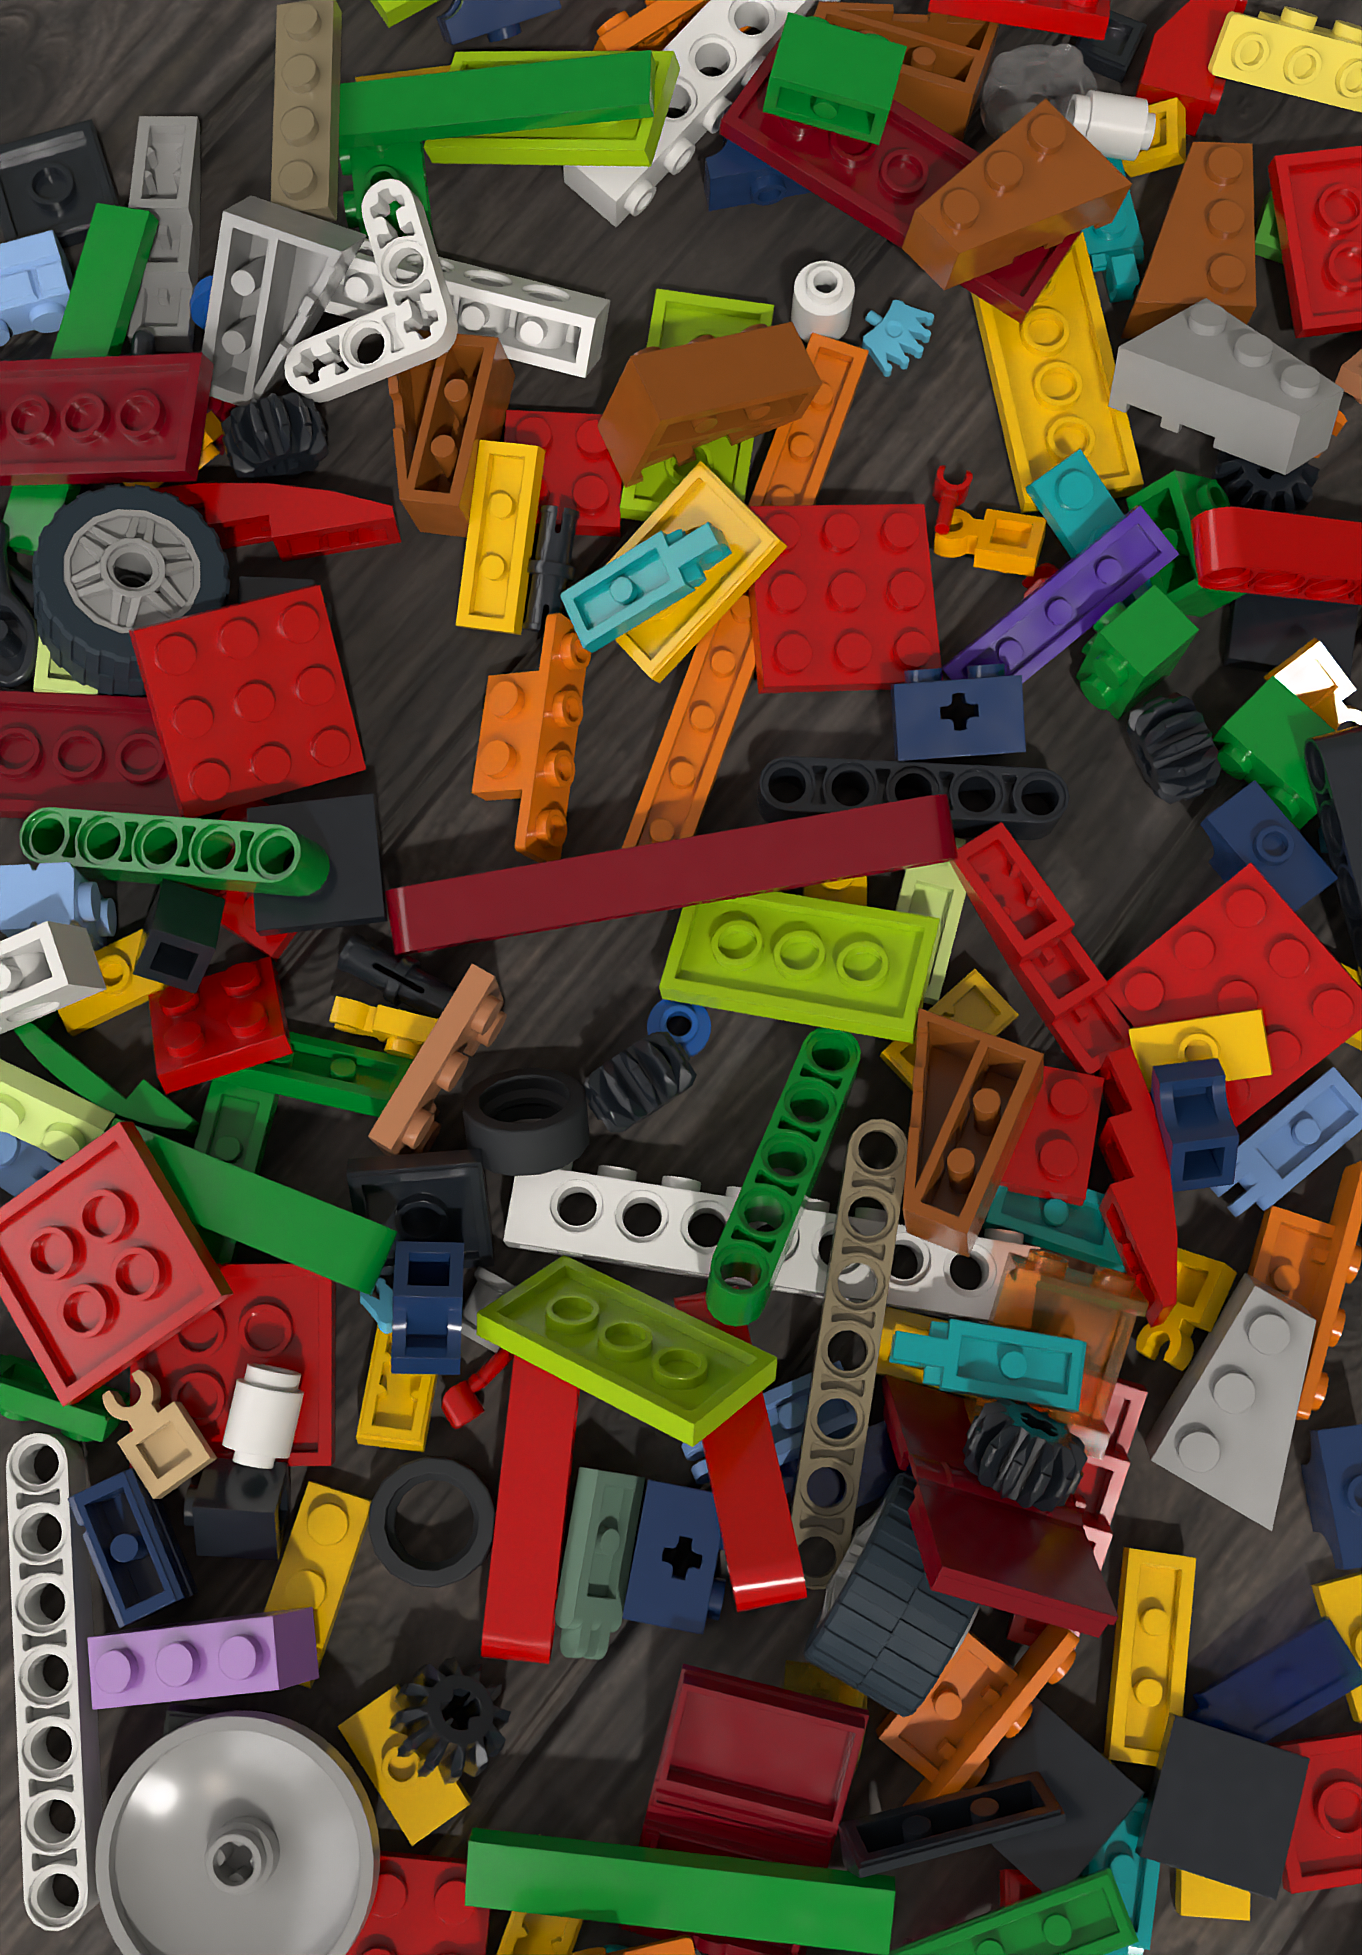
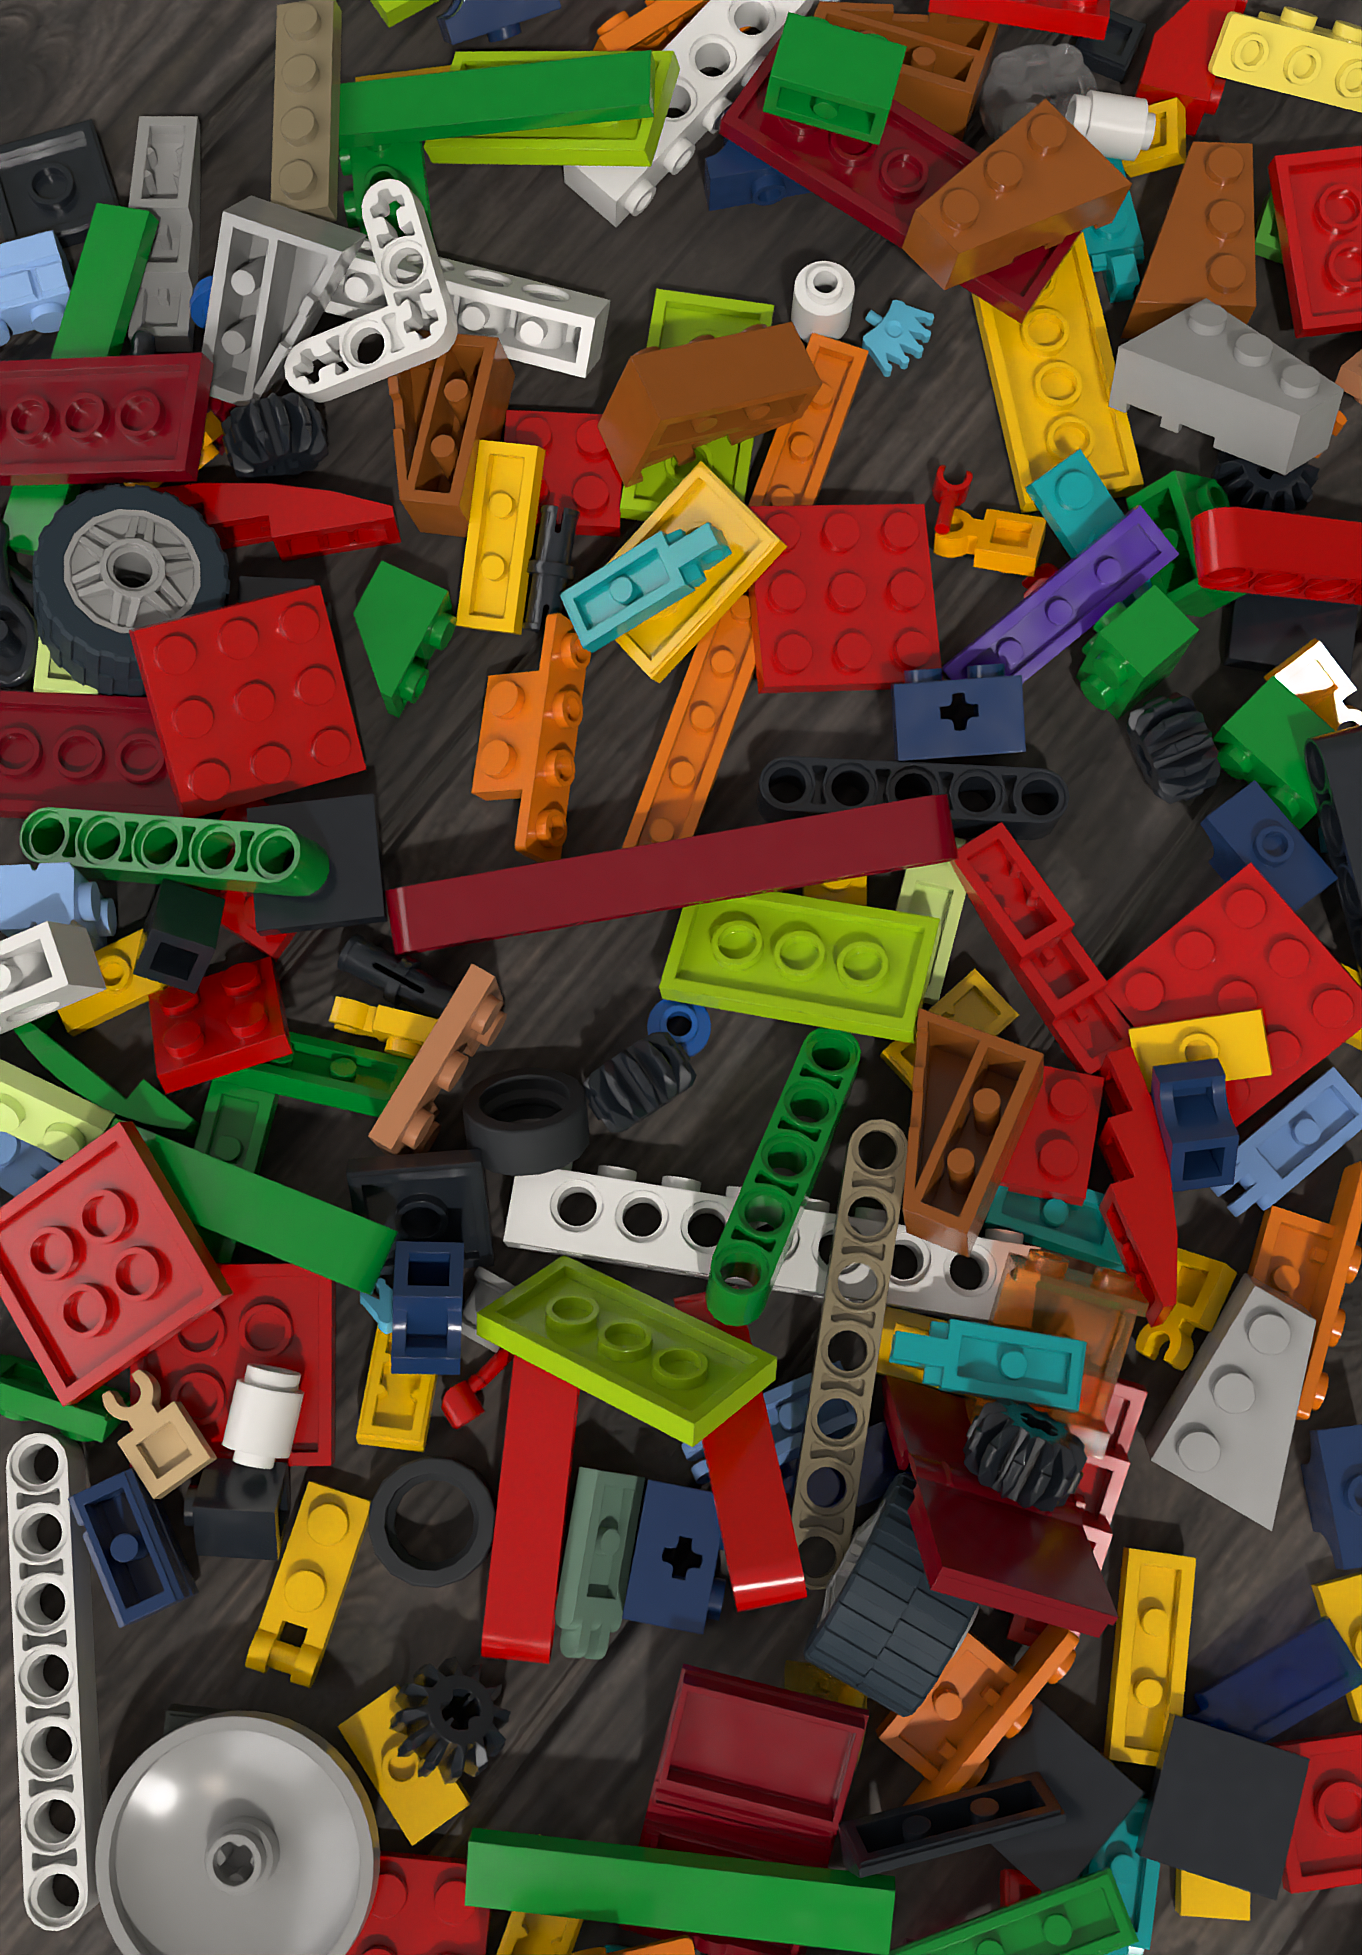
medium lavender brick [87,1607,319,1710] -> none
none -> green slope [353,560,457,718]

